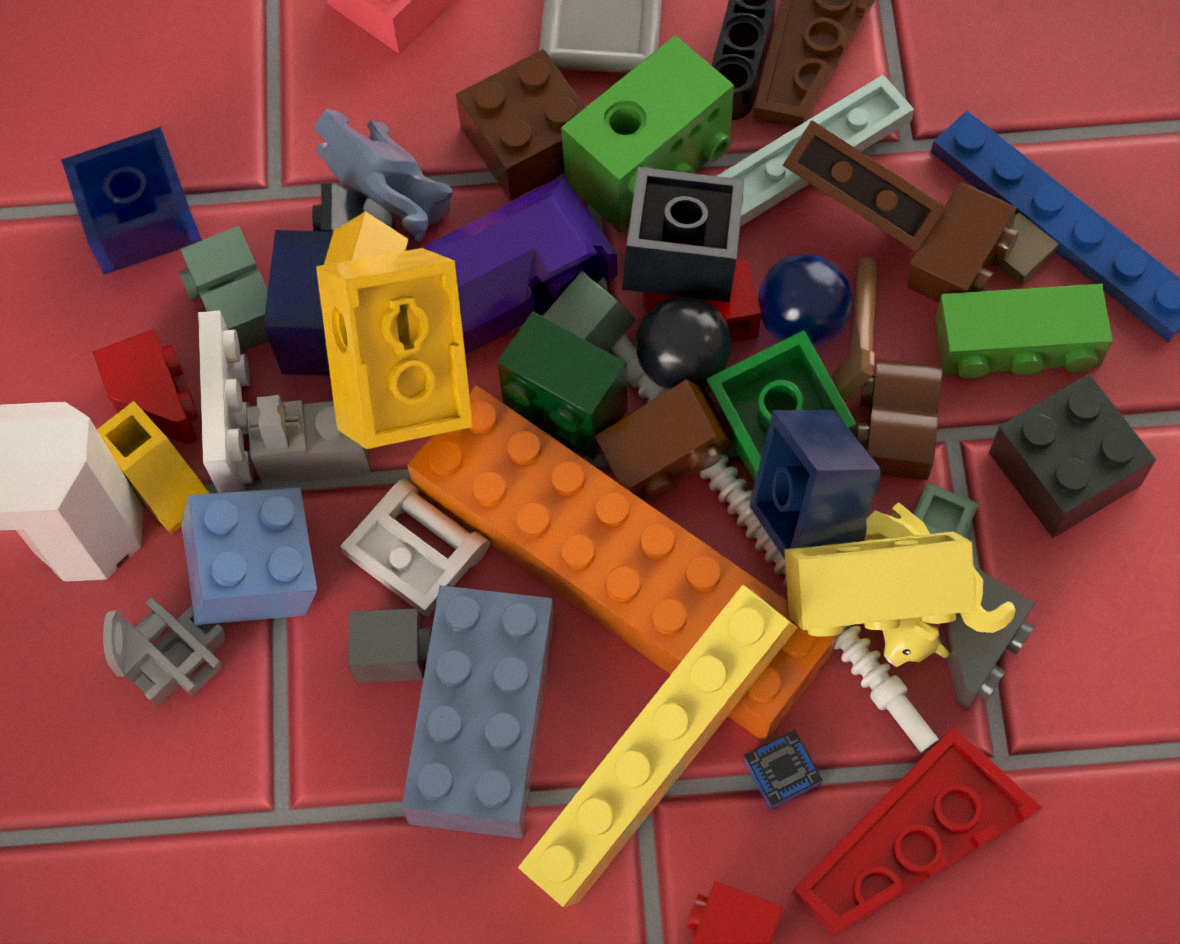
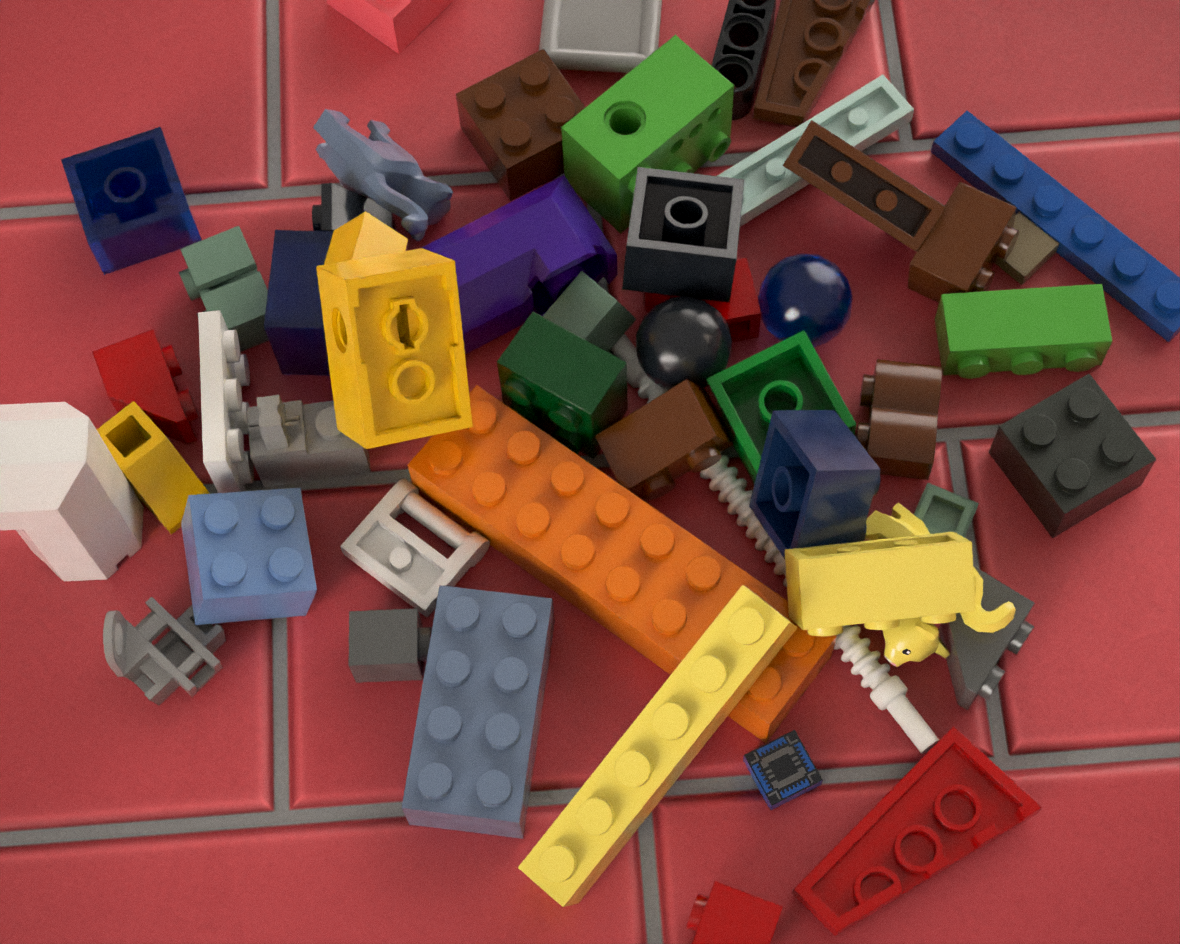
medium nougat piece [832,257,878,401] -> none

